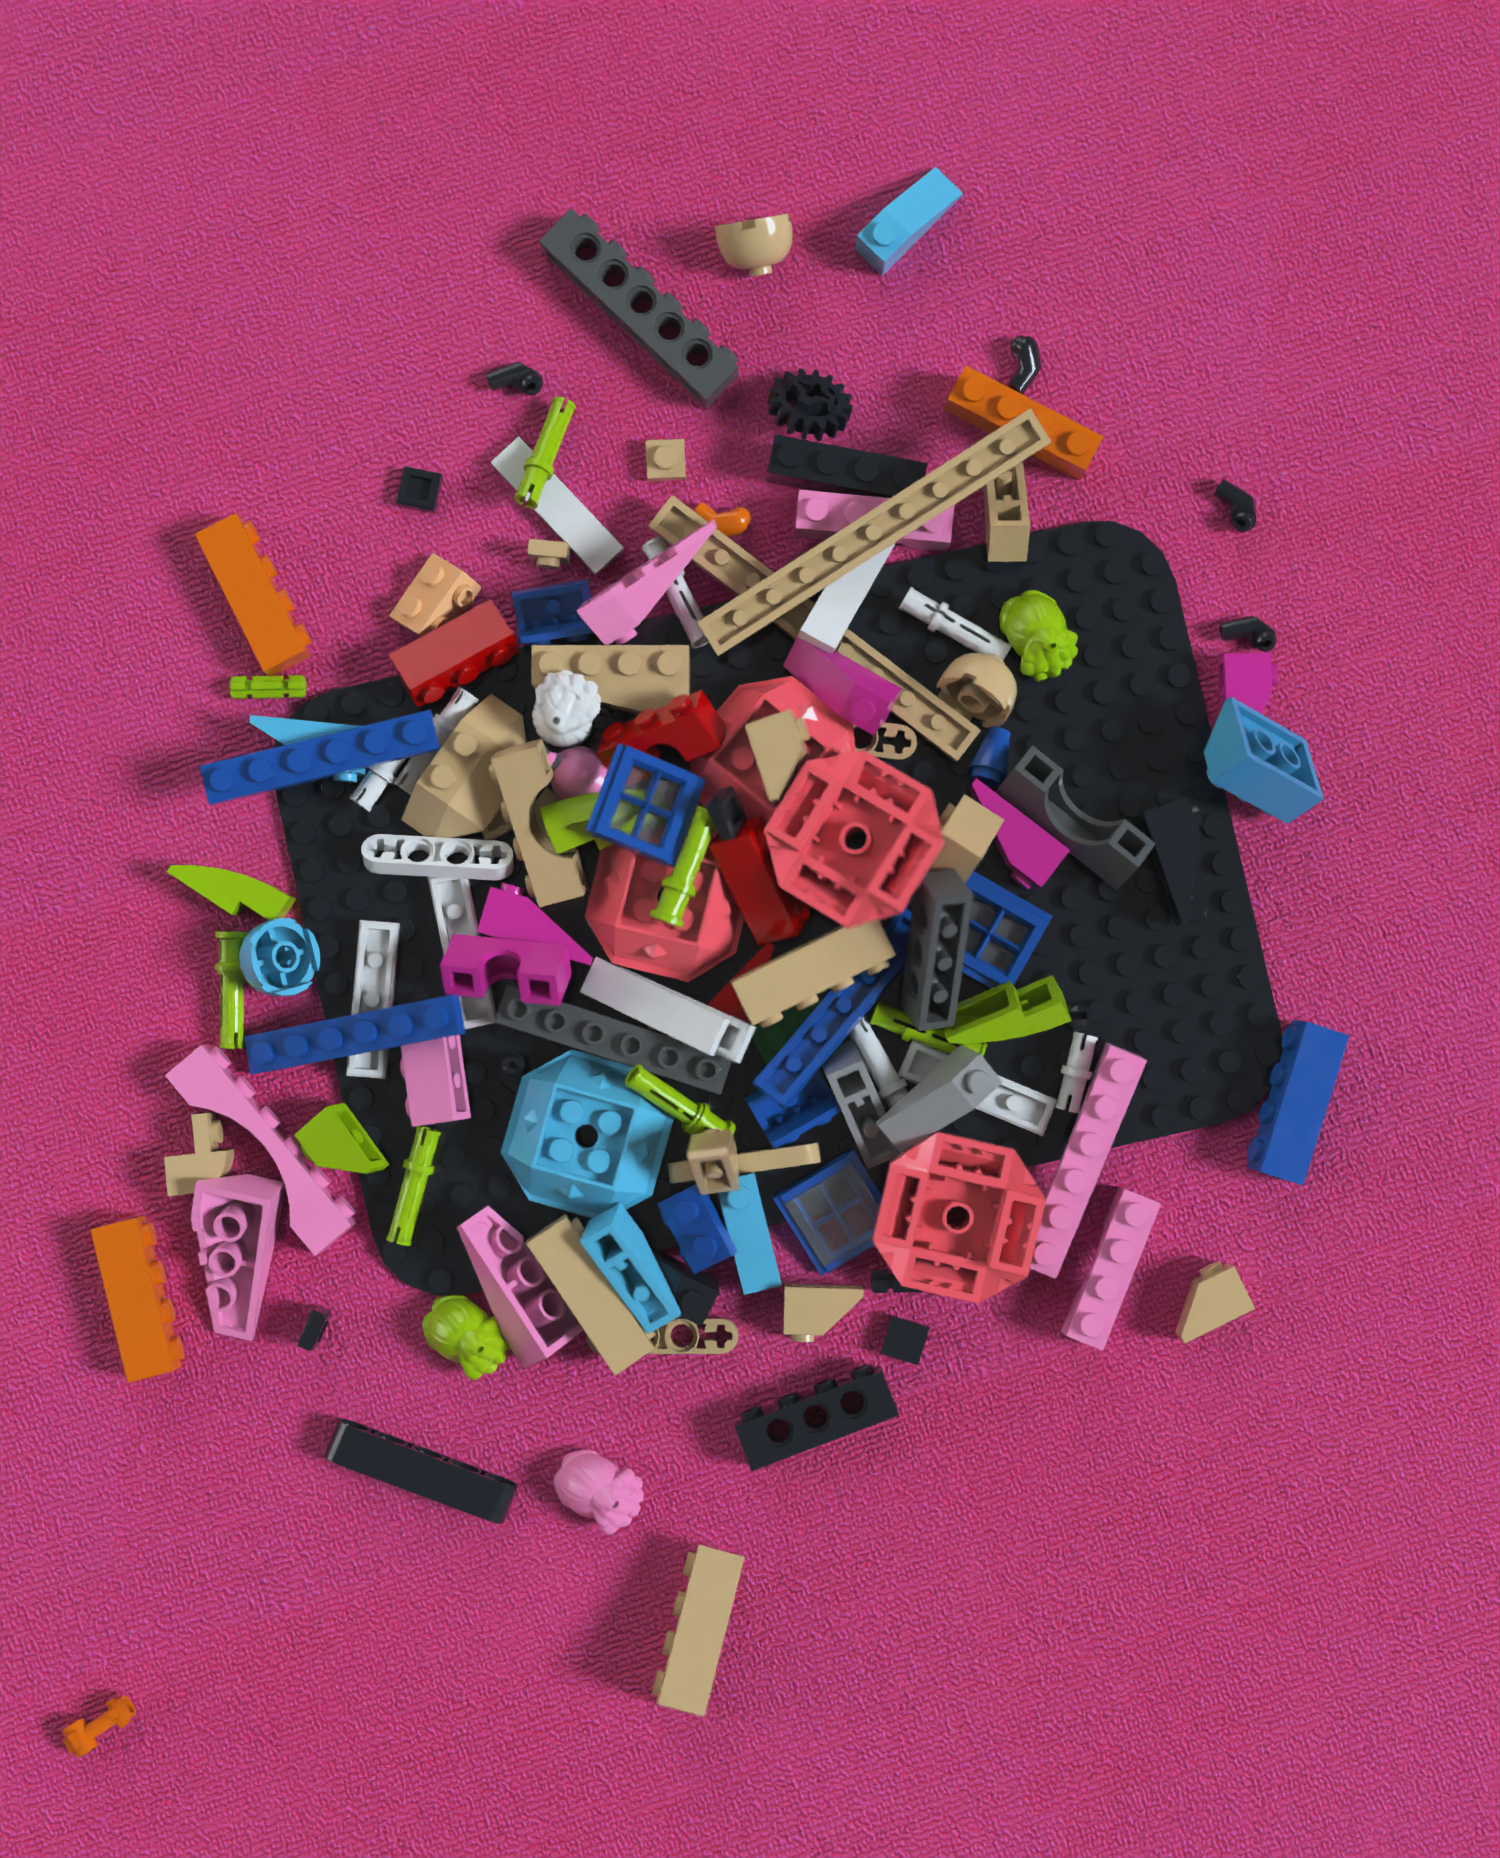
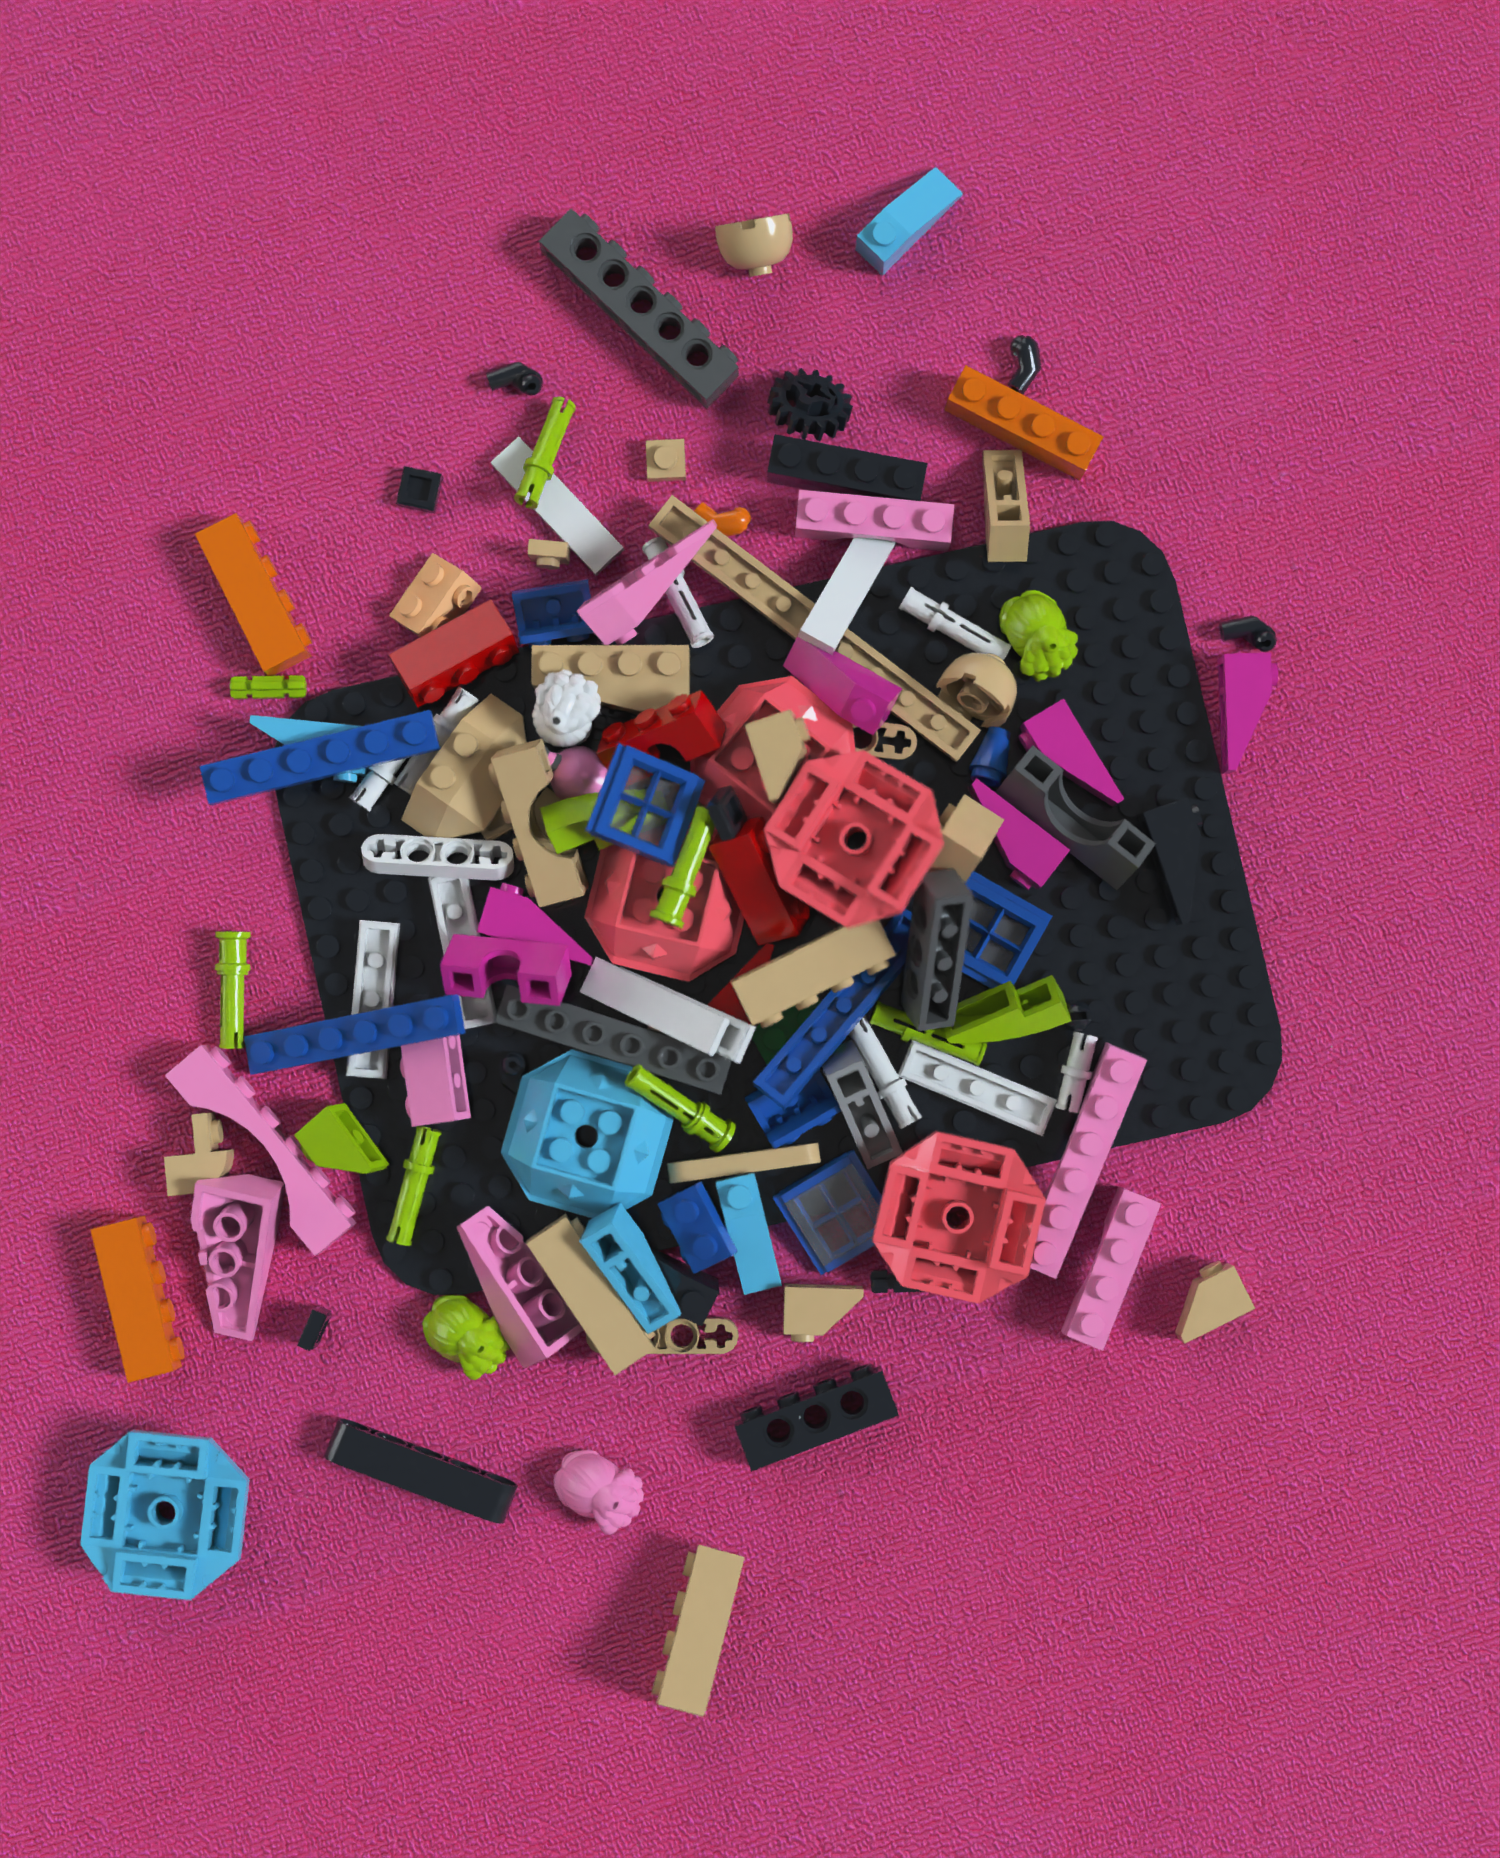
orange bar [62,1695,136,1759] -> none
lime slope [167,865,296,920] -> none
medium azure cylinder [239,918,321,997] -> none
tan slope [688,1128,740,1195] -> none
tan plate [697,408,1051,656] -> none
light grey slope [875,1044,1003,1153] -> none
black tile [880,1315,930,1365] -> none
dark azure slope [1204,697,1324,824] -> none
black arm [1213,478,1256,532] -> none
blue brick [1247,1019,1350,1185] -> none
none -> medium azure piece [80,1430,250,1600]
none -> dark pink slope [1019,699,1124,807]

